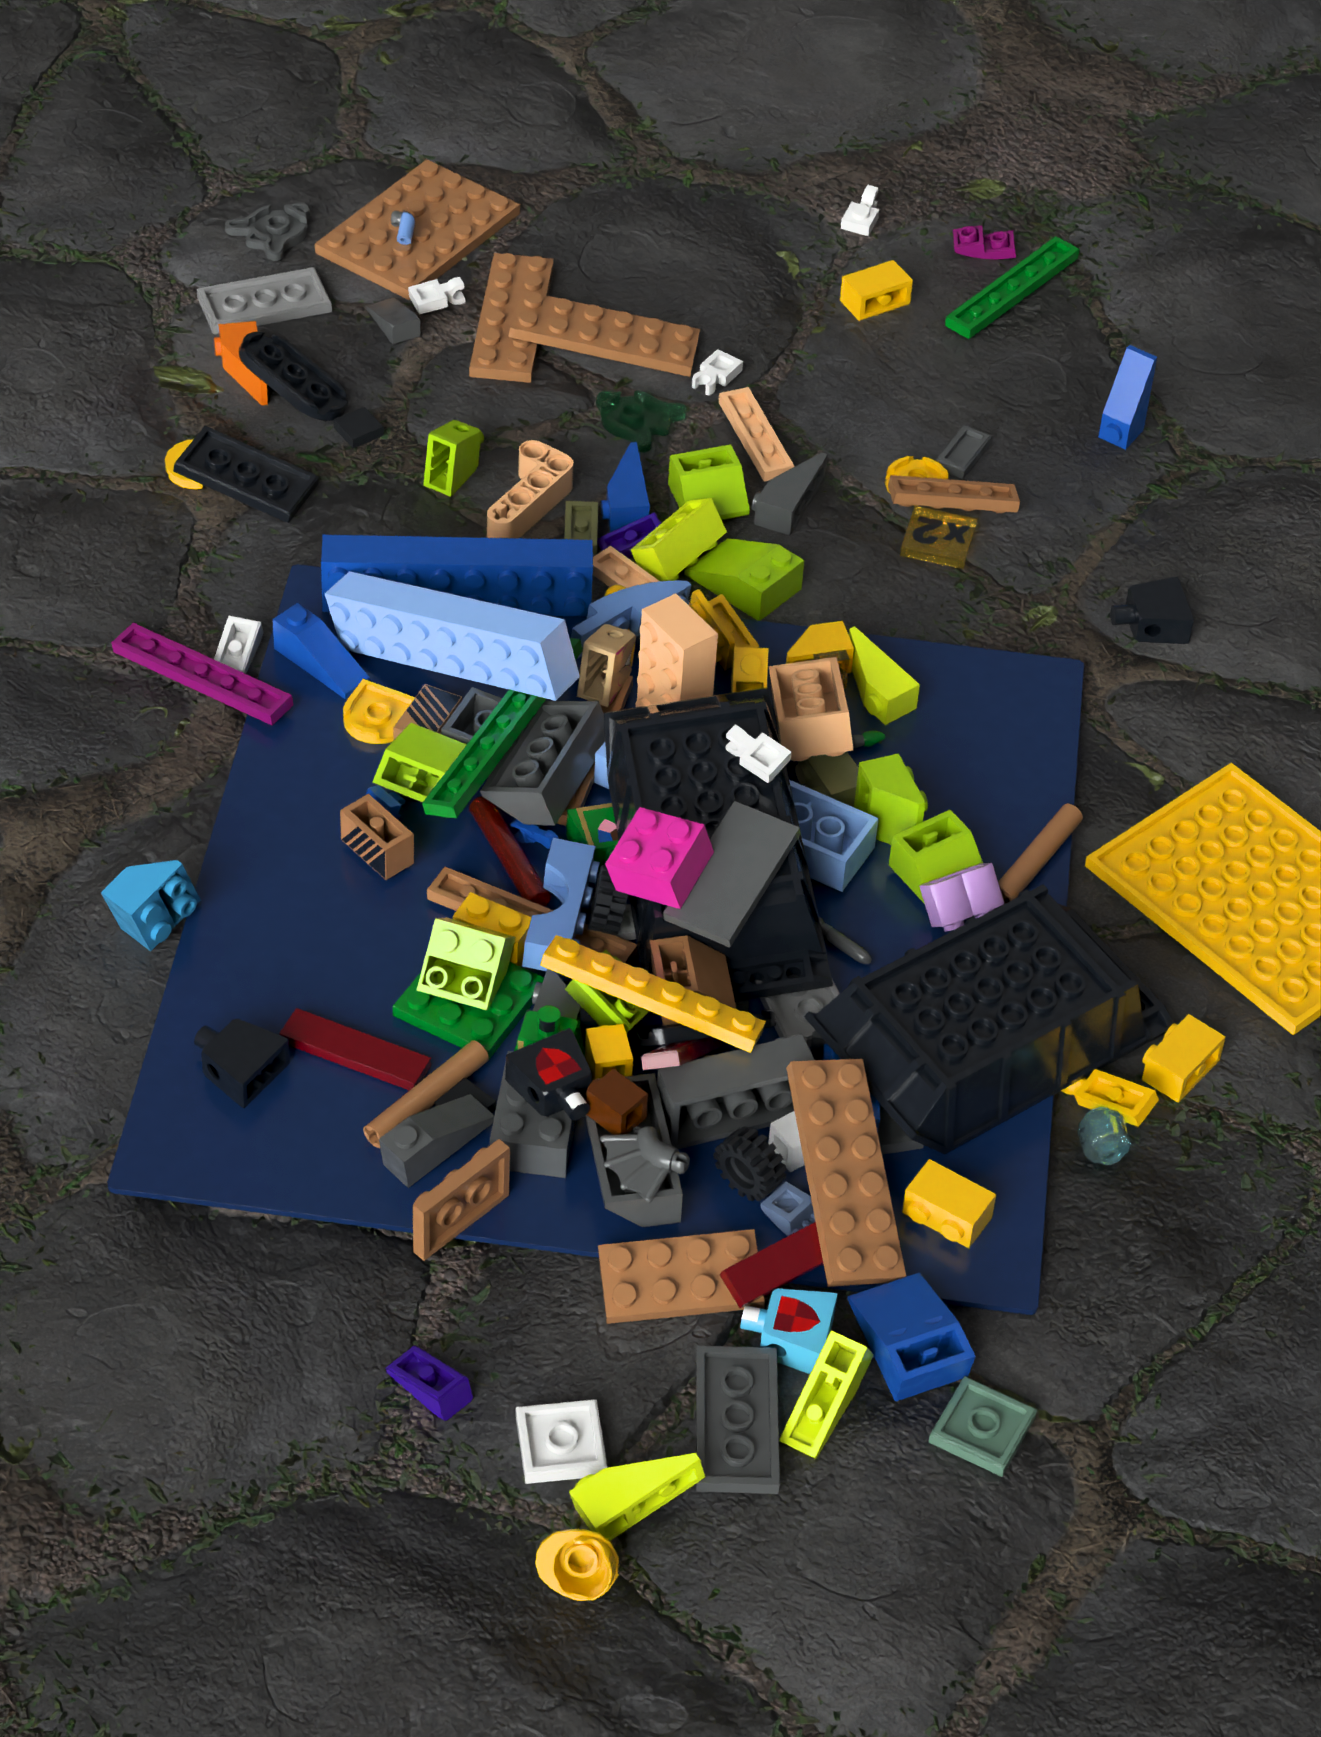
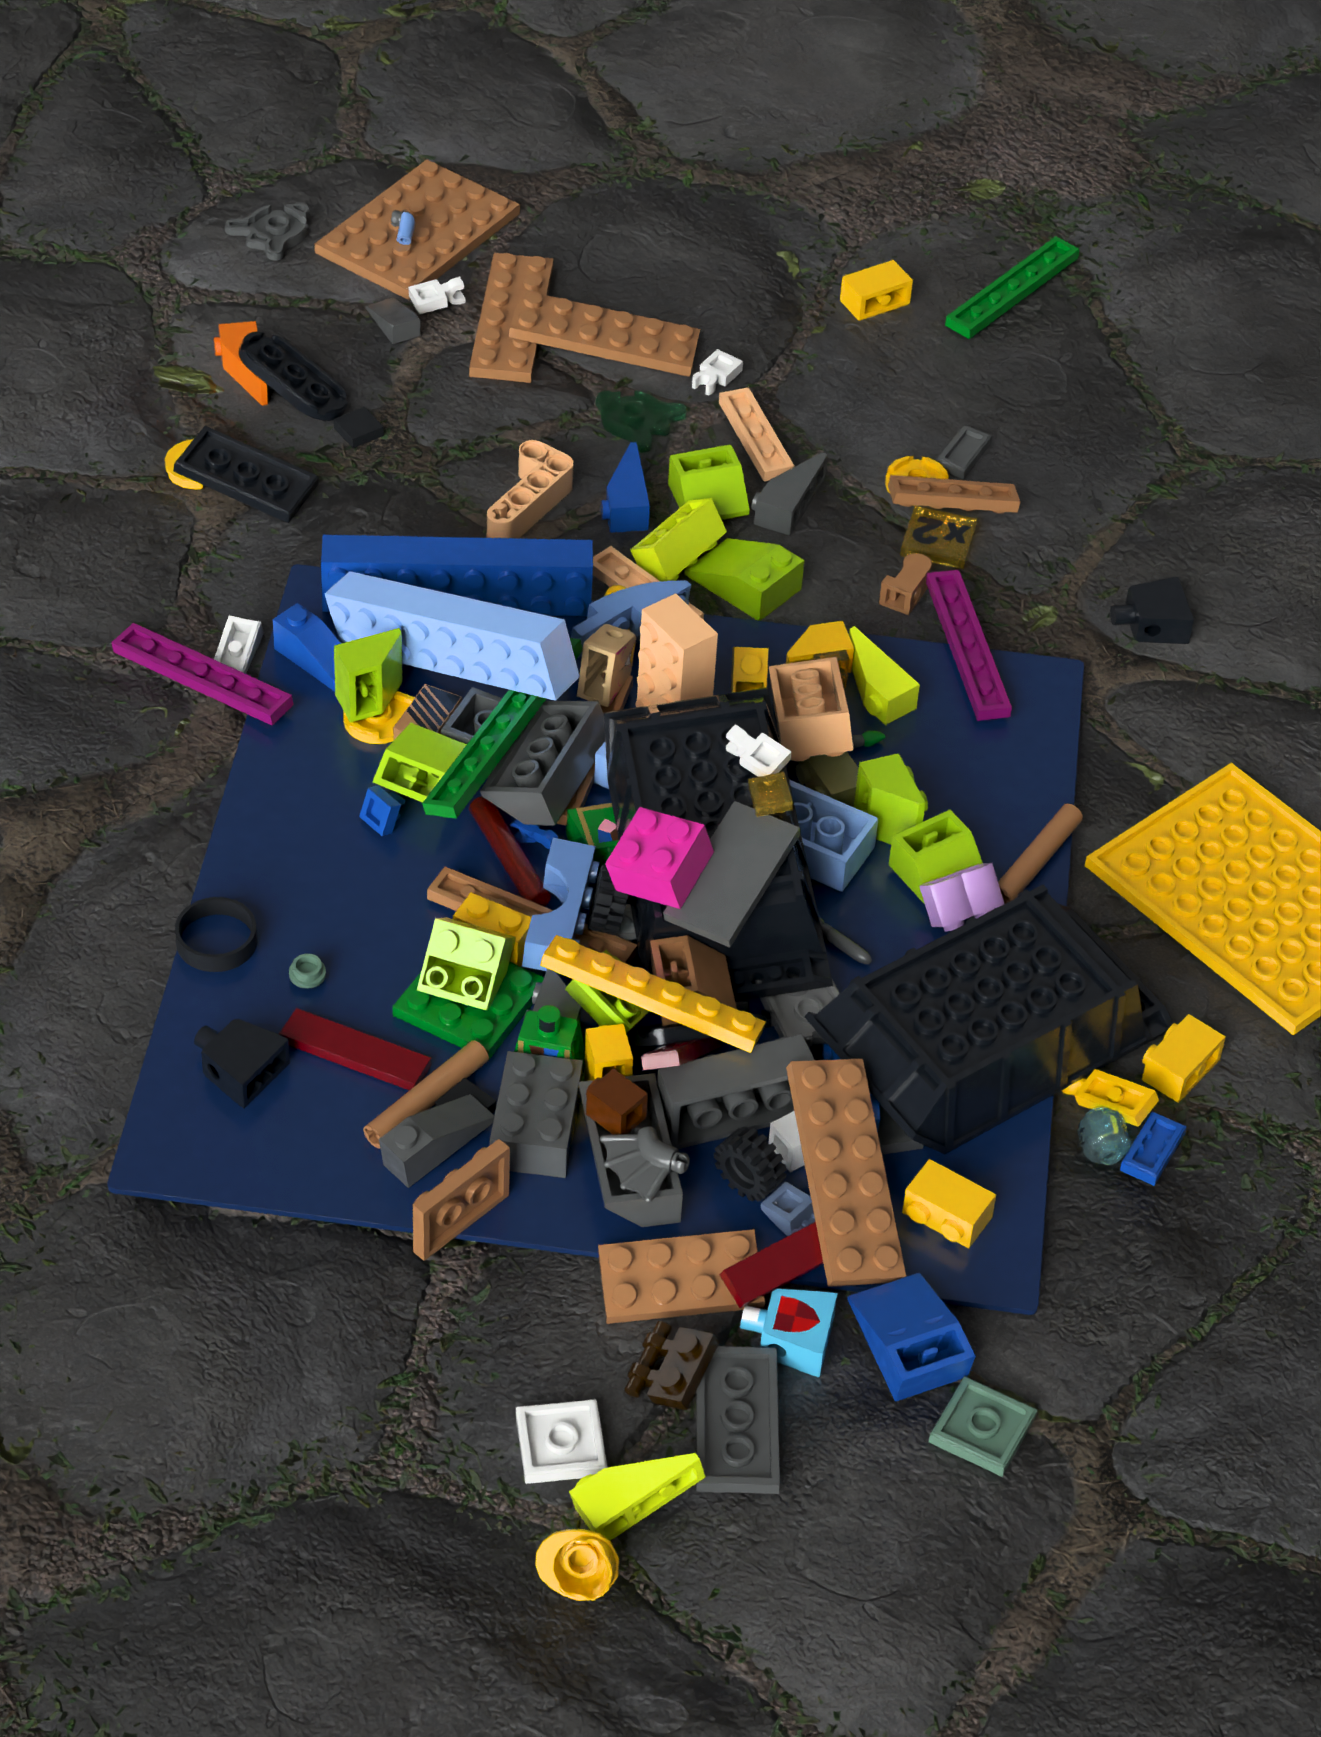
dark azure slope [101,860,201,951] -> none
light grey tile [197,267,332,334] -> none
medium nougat brick [340,794,414,880] -> none
dark purple slope [385,1345,473,1421] -> none
lime torso [423,420,484,497] -> none
black torso [505,1028,592,1120] -> none
olive plate [564,501,598,555] -> none
dark purple slope [597,512,661,559] -> none
yellow bracket [689,589,759,671] -> none
neon yellow slope [779,1330,874,1459] -> none
white plate [841,185,879,236] -> none
magenta slope [953,225,1016,259] -> none
slope [1098,345,1157,450] -> none
none -> black tyre [175,897,257,972]
none -> sand green plate [289,954,326,988]
none -> lime slope [334,628,402,723]
none -> dark brown plate [624,1321,719,1410]
none -> clear yellow tile [748,772,793,817]
none -> medium nougat leg [879,553,932,615]
none -> magenta plate [926,570,1012,721]
none -> blue plate [1120,1111,1187,1186]

